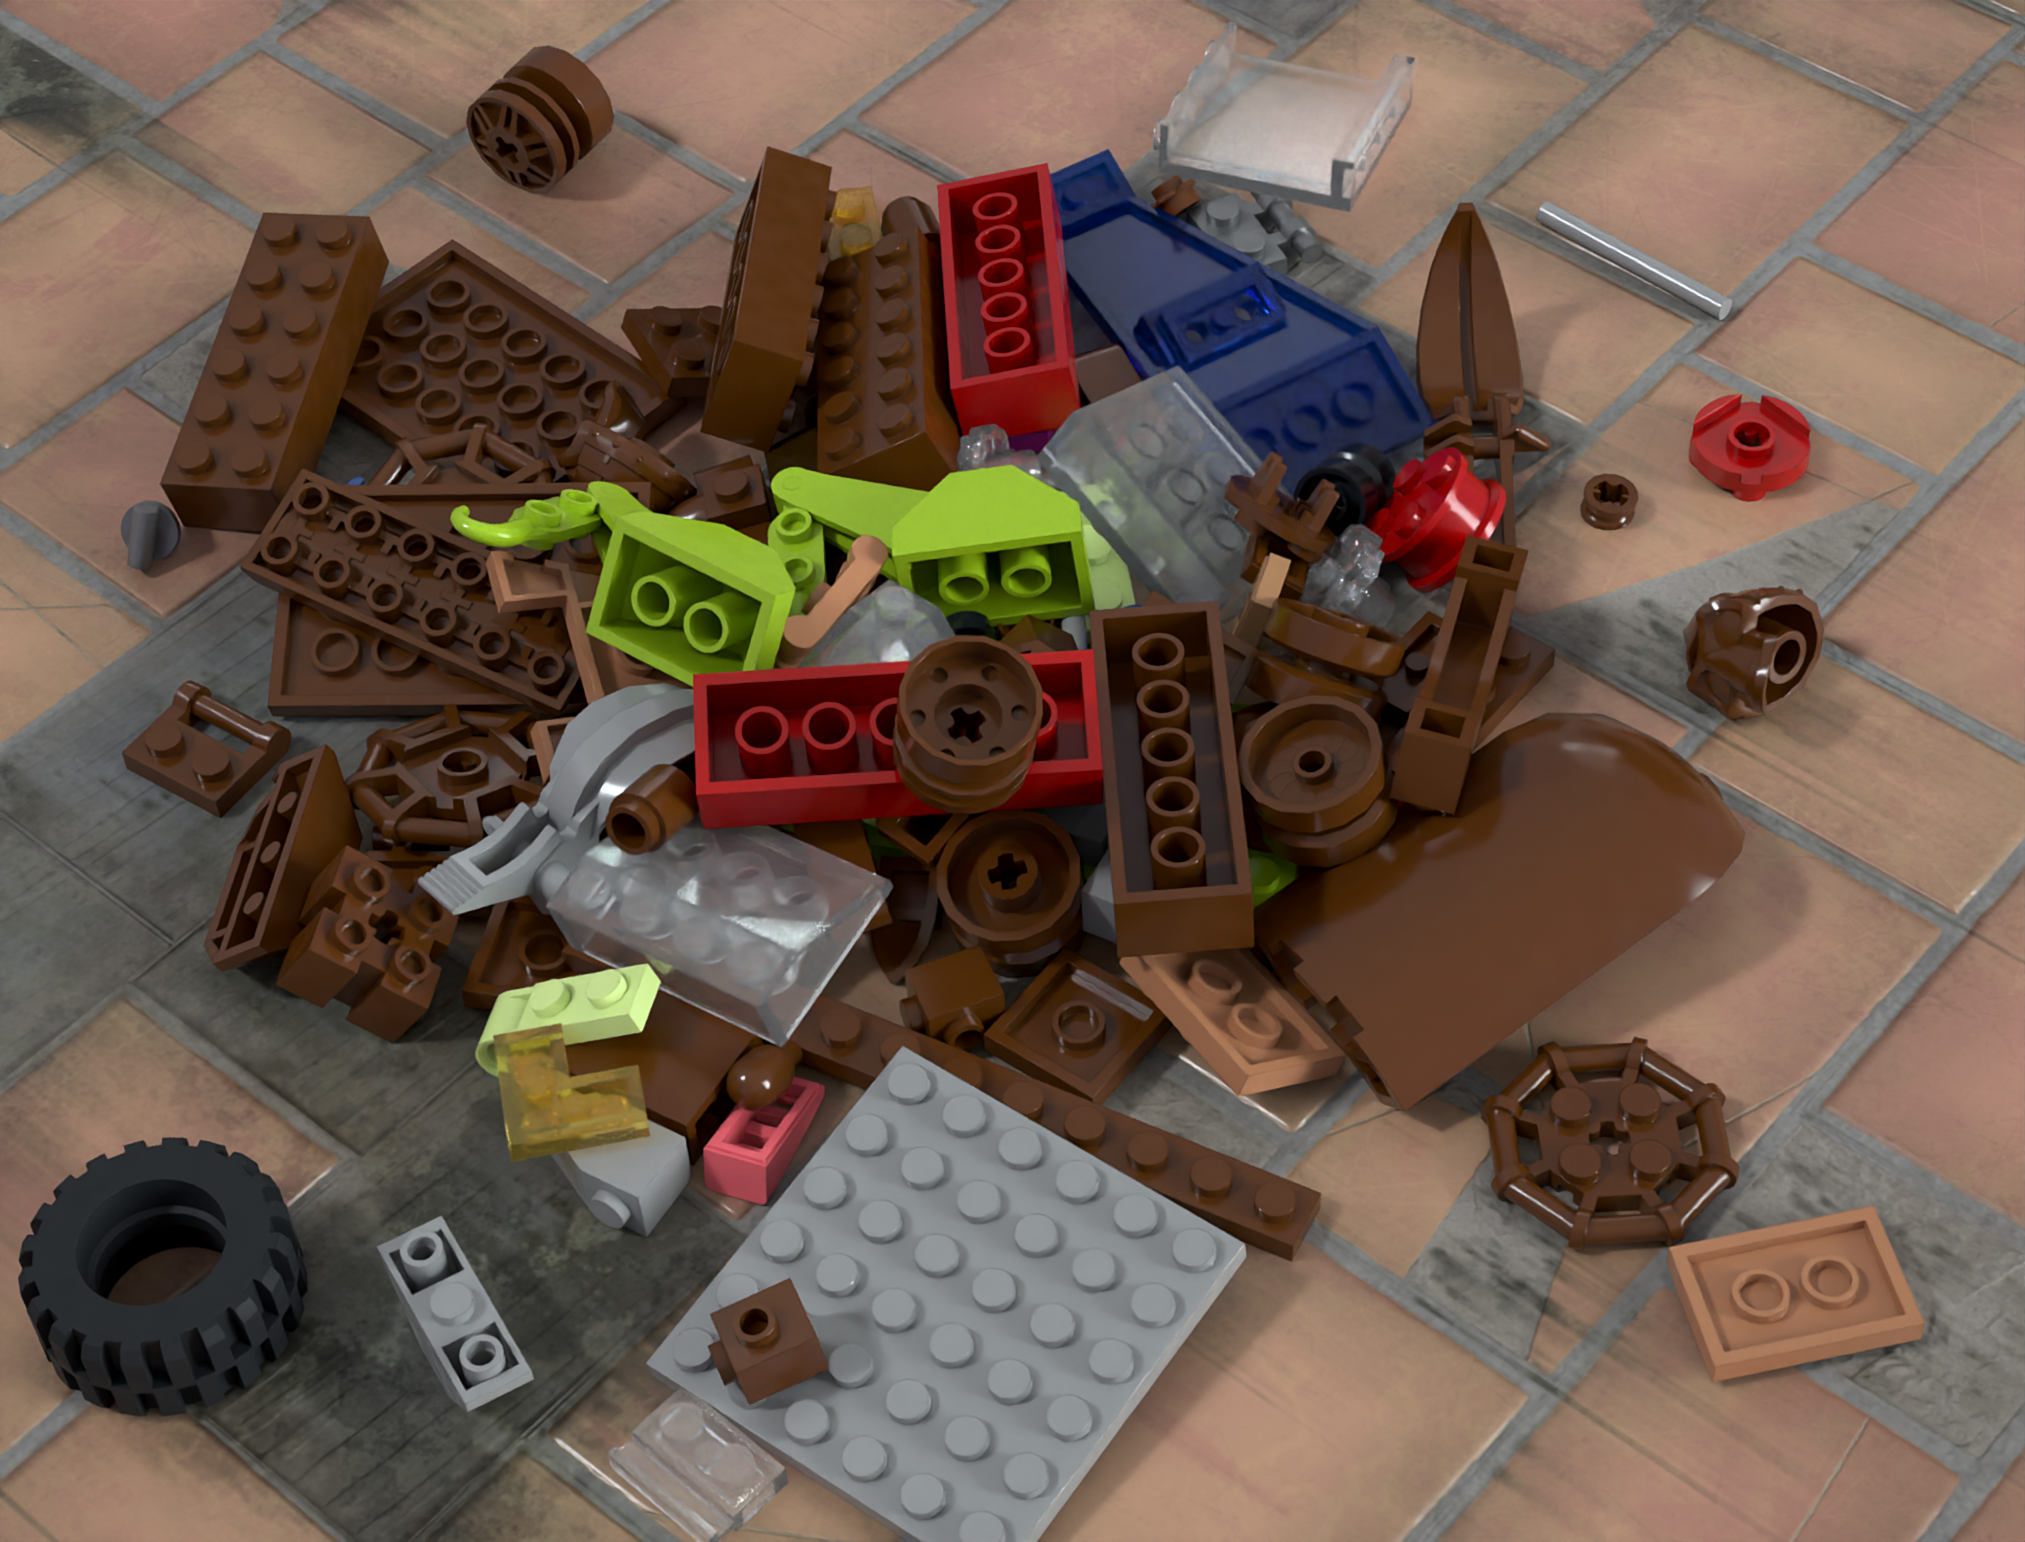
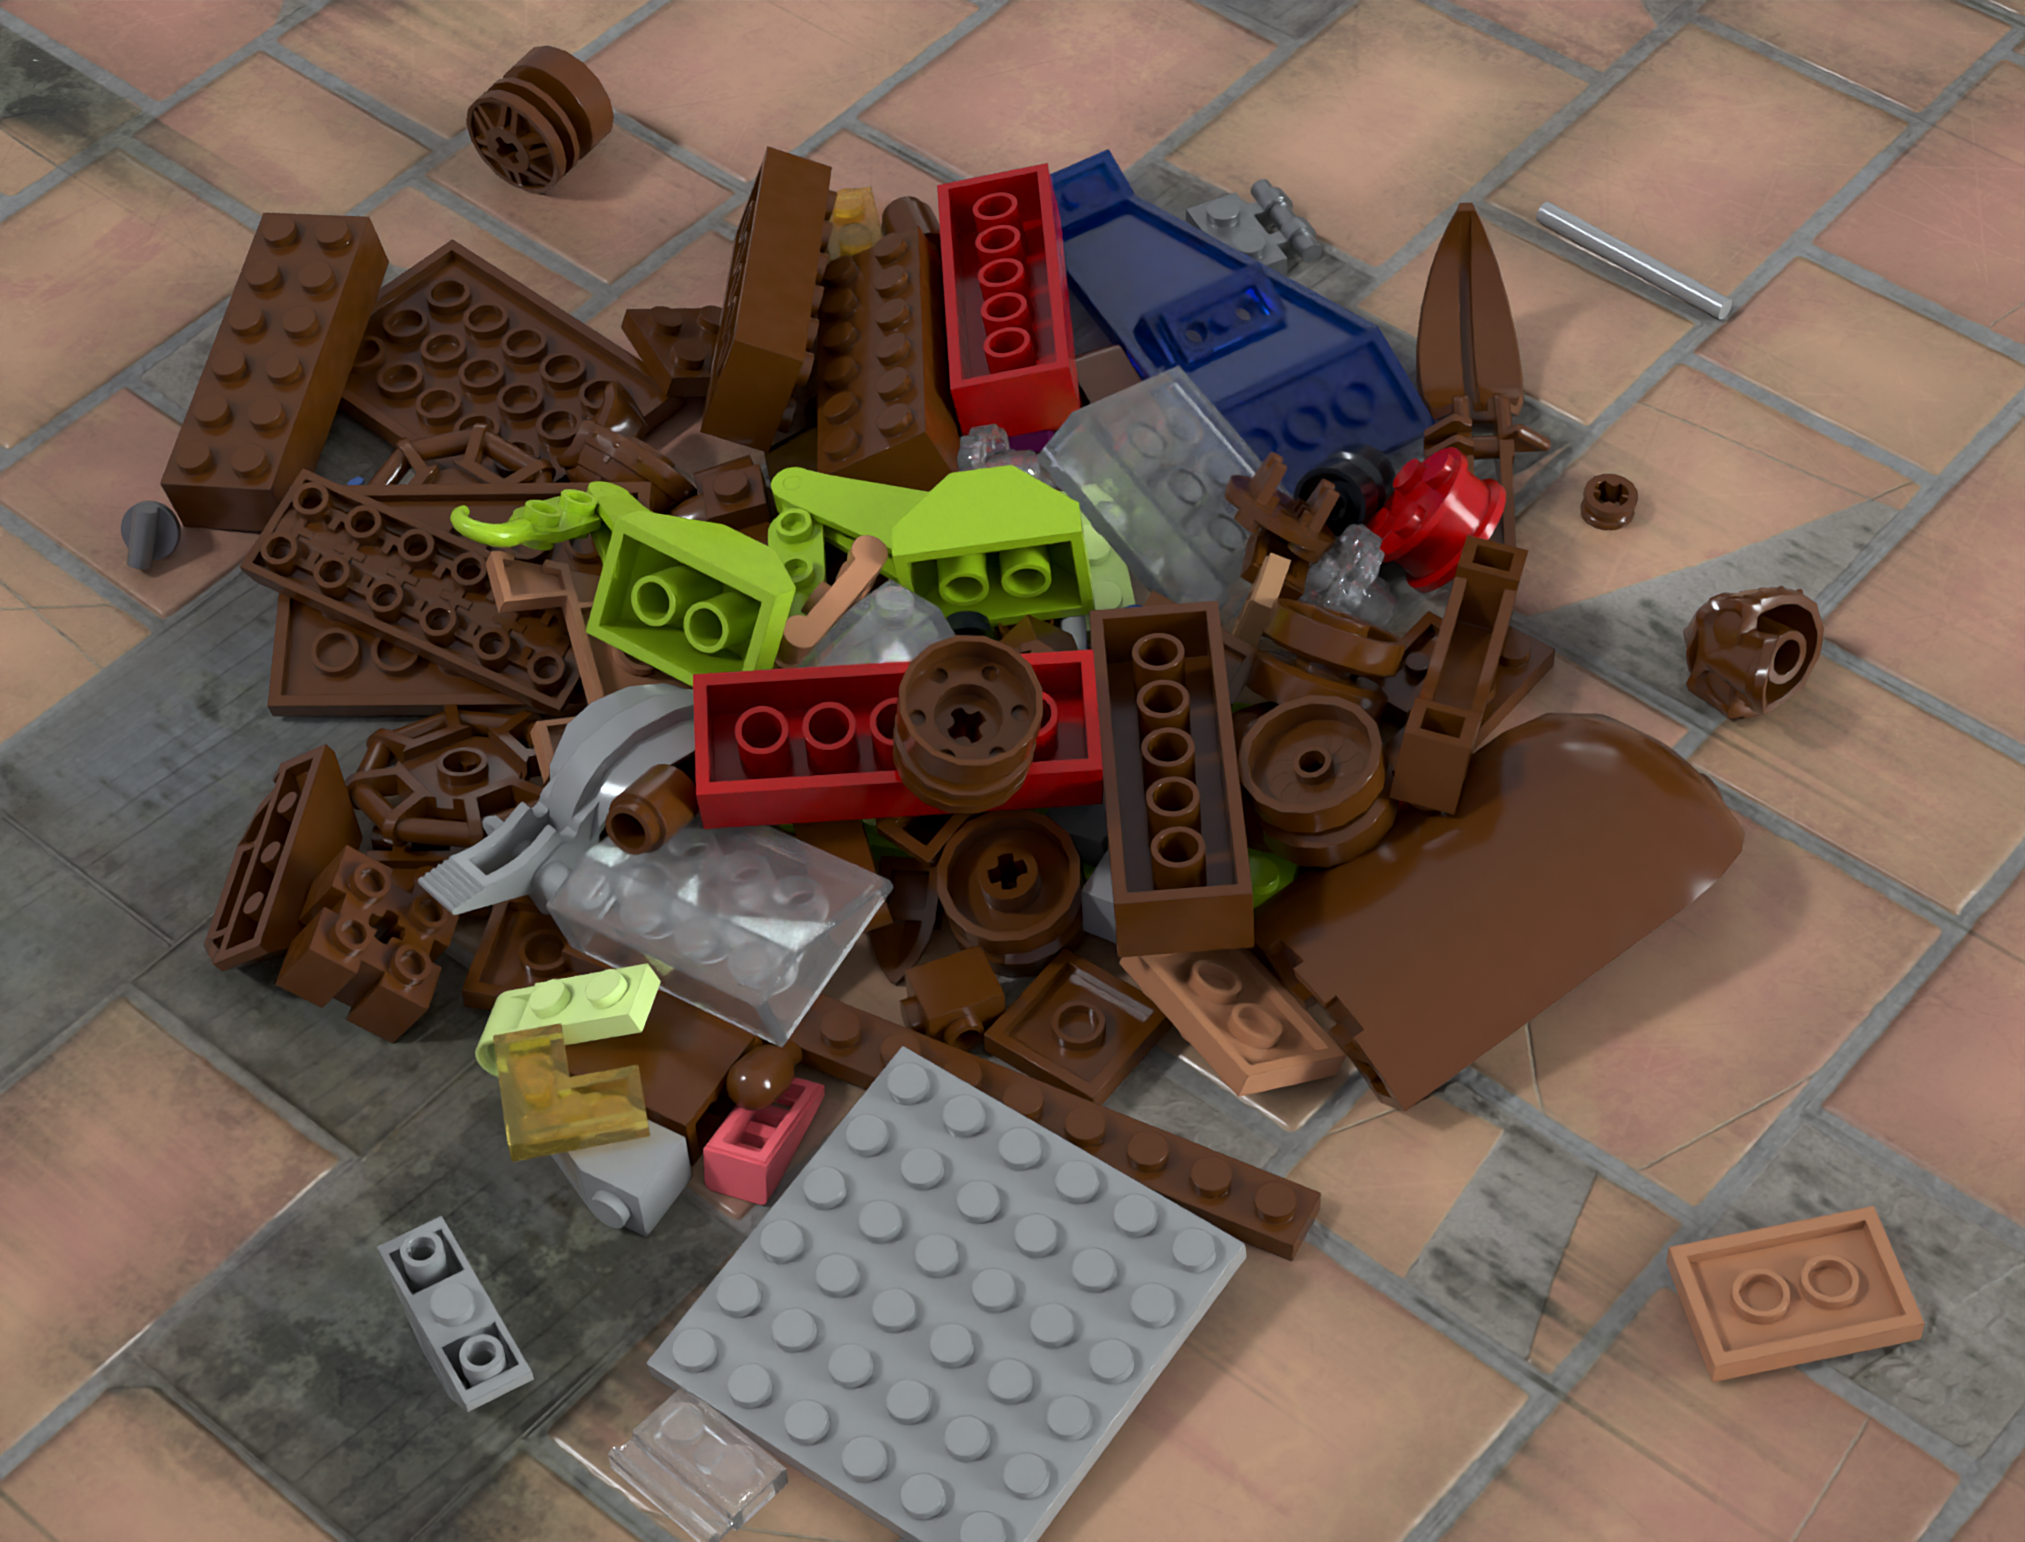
black tyre [18,1137,308,1416] -> none
reddish brown plate [122,680,291,818] -> none
reddish brown brick [707,1278,829,1405] -> none
reddish brown plate [1148,174,1201,224] -> none
clear panel [1152,22,1415,212] -> none
reddish brown plate [1480,1036,1740,1251] -> none
red plate [1688,394,1811,502] -> none

